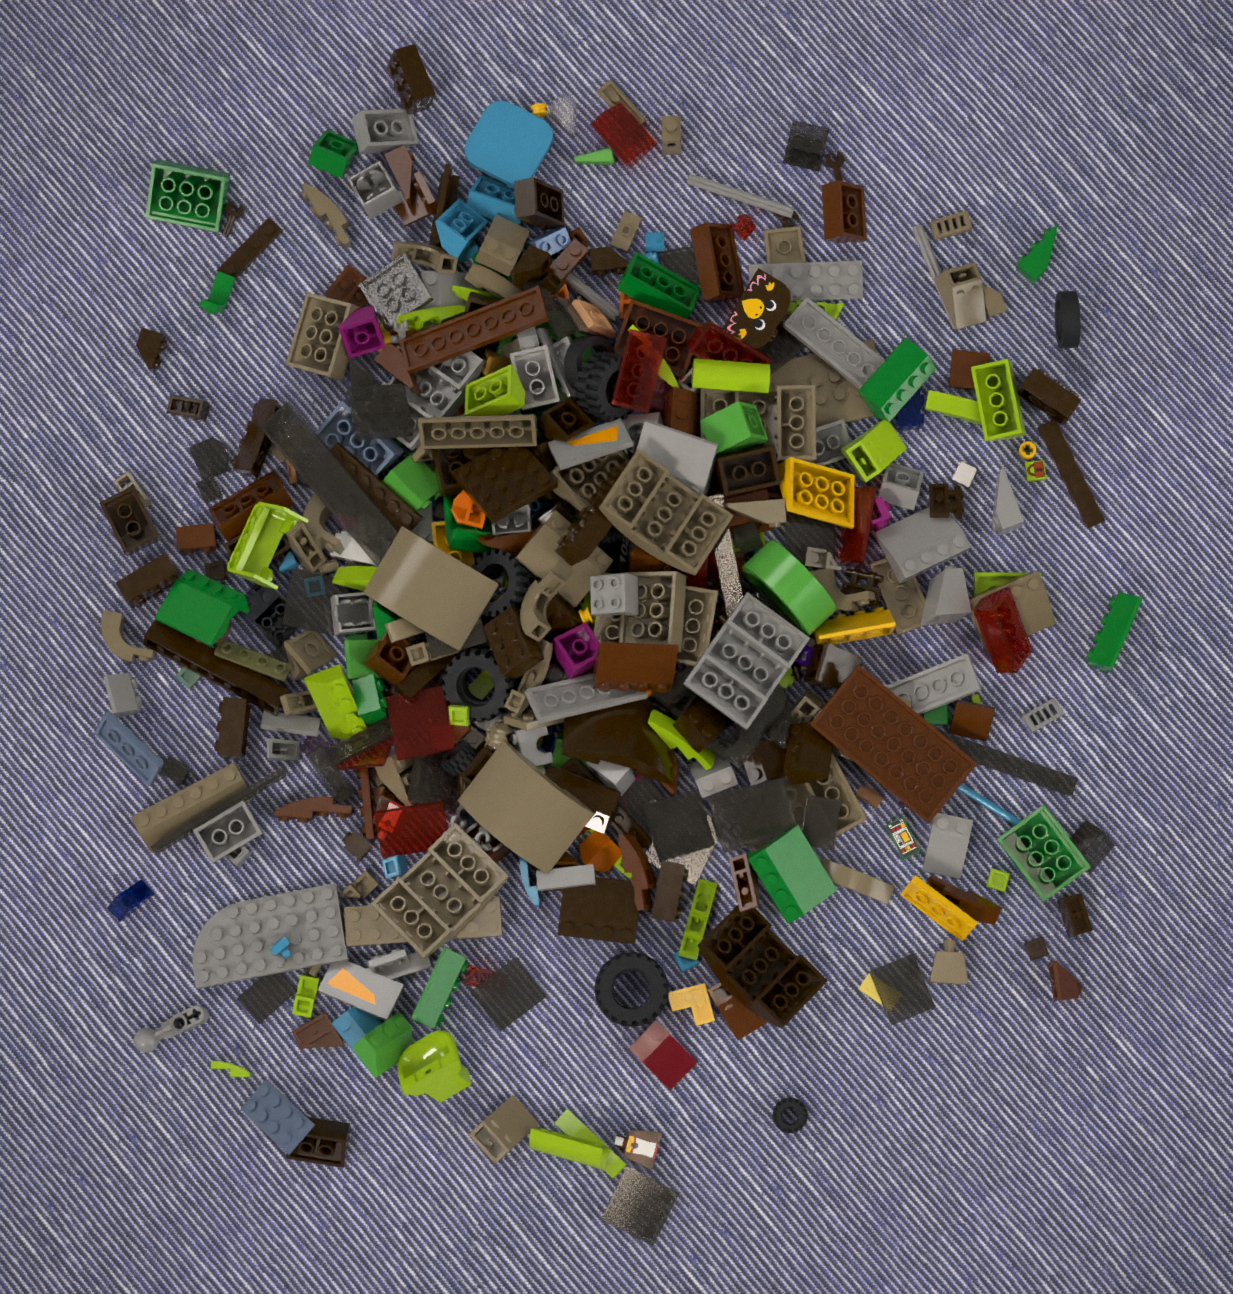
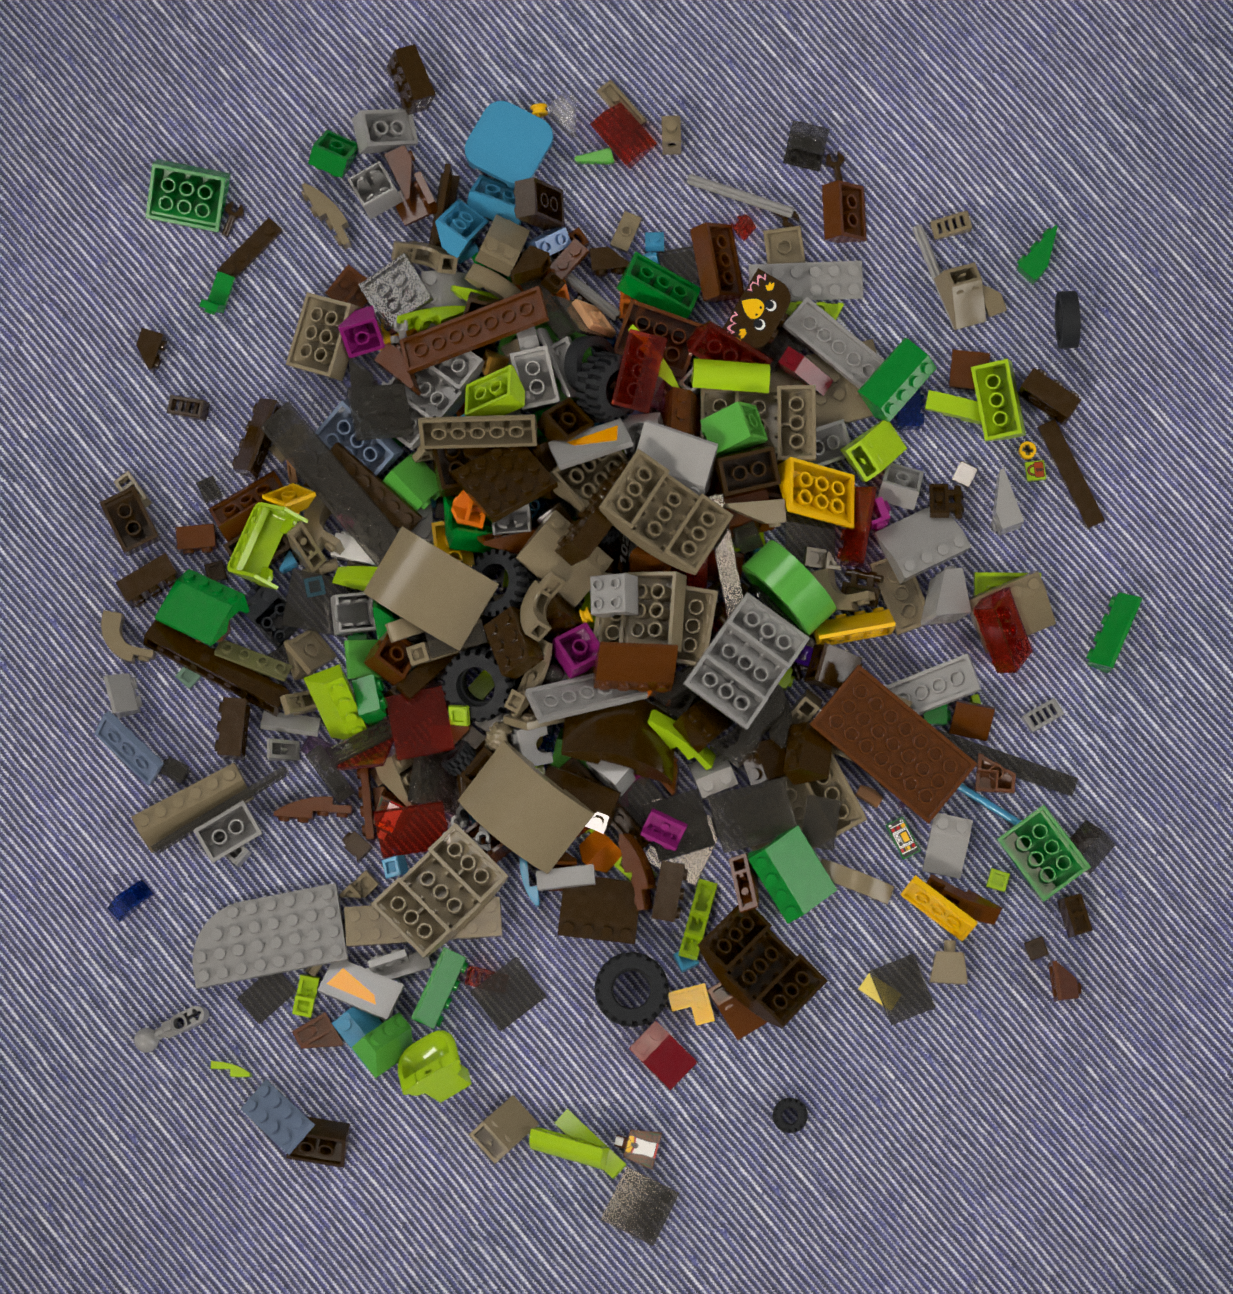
clear smoke slope [189,437,230,482] -> none
dark azure tile [269,935,291,959] -> none
none -> yellow slope [262,483,316,514]
none -> magenta bracket [640,808,688,851]
none -> dark red slope [775,346,834,396]
none -> reddish brown slope [975,753,1016,794]

